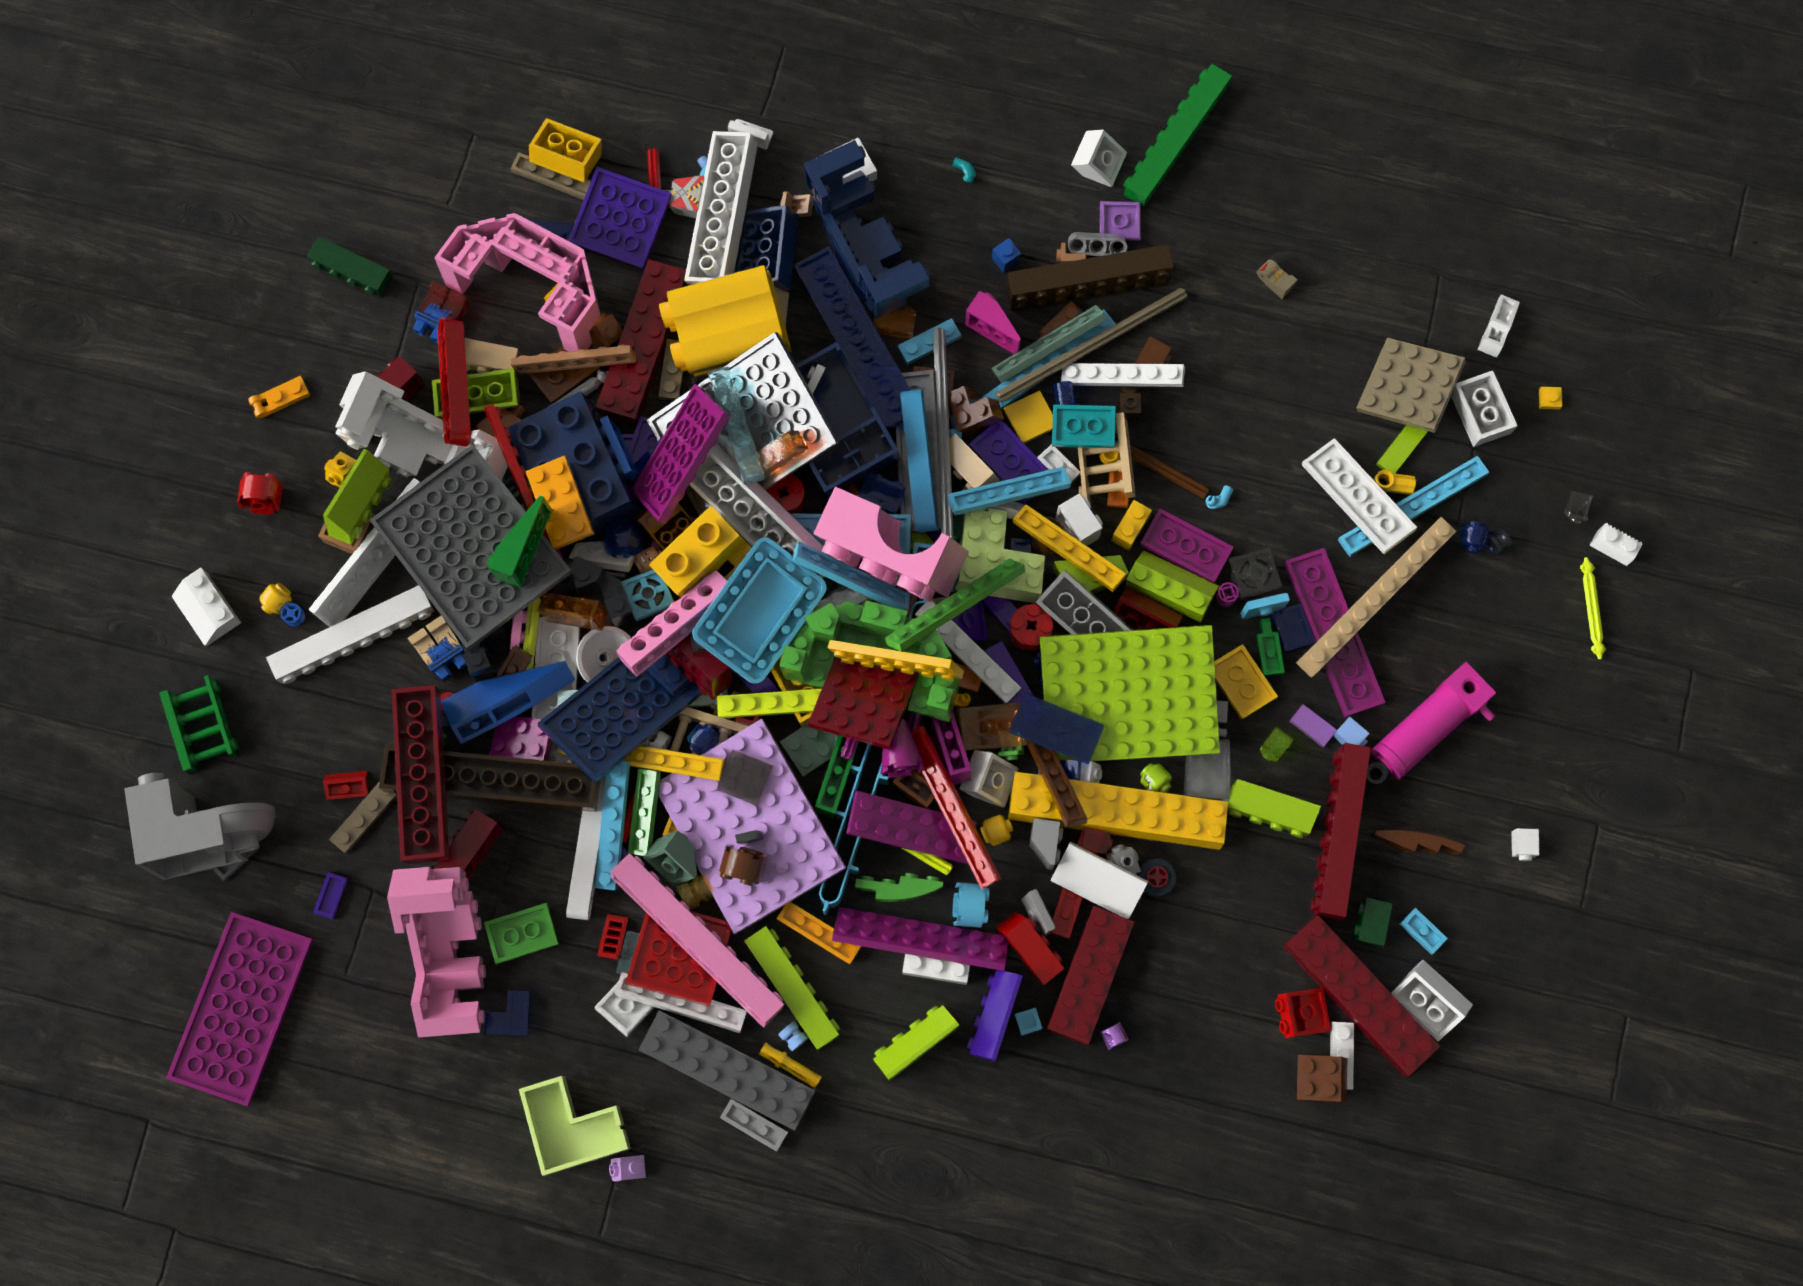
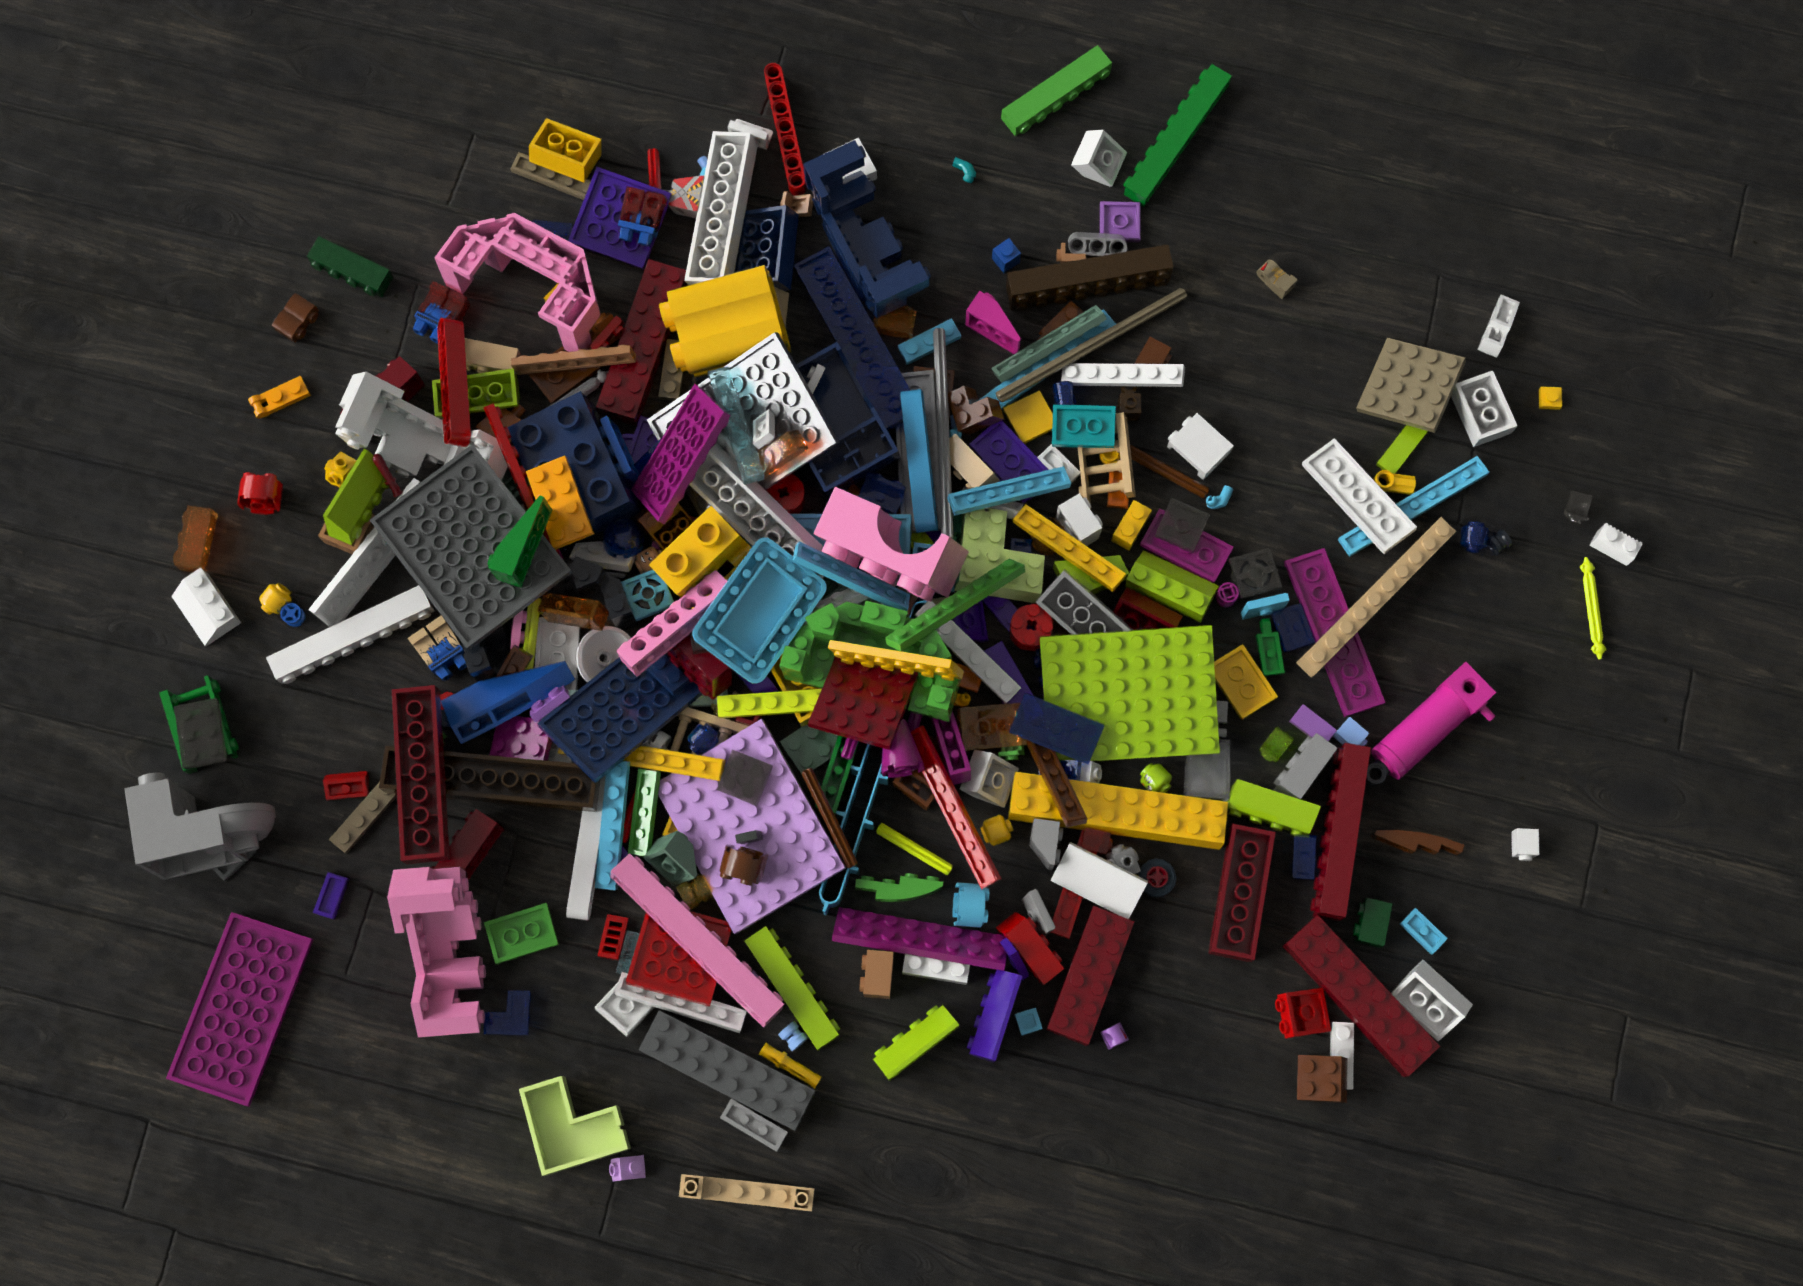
light orange plate [777,902,861,965] -> none
magenta plate [846,791,977,864] -> none
none -> clear orange brick [173,505,218,572]
none -> clear smoke plate [174,698,227,769]
none -> reddish brown brick [272,293,319,343]
none -> dark red piece [372,454,403,497]
none -> medium lavender plate [530,685,570,723]
none -> red plate [589,315,625,349]
none -> clear red hips [618,186,668,247]
none -> tan slope [679,1174,814,1211]
none -> white plate [753,409,775,449]
none -> red beam [764,63,806,196]
none -> reddish brown axle [802,768,857,868]
none -> medium nougat brick [859,950,894,999]
none -> dark purple tile [1000,938,1029,980]
none -> bright green brick [1001,45,1112,136]
none -> clear smoke plate [1154,498,1210,553]
none -> white panel [1167,413,1233,480]
none -> dark red brick [1208,824,1276,962]
none -> light grey brick [1273,733,1337,799]
none -> clear blue plate [1293,834,1317,879]

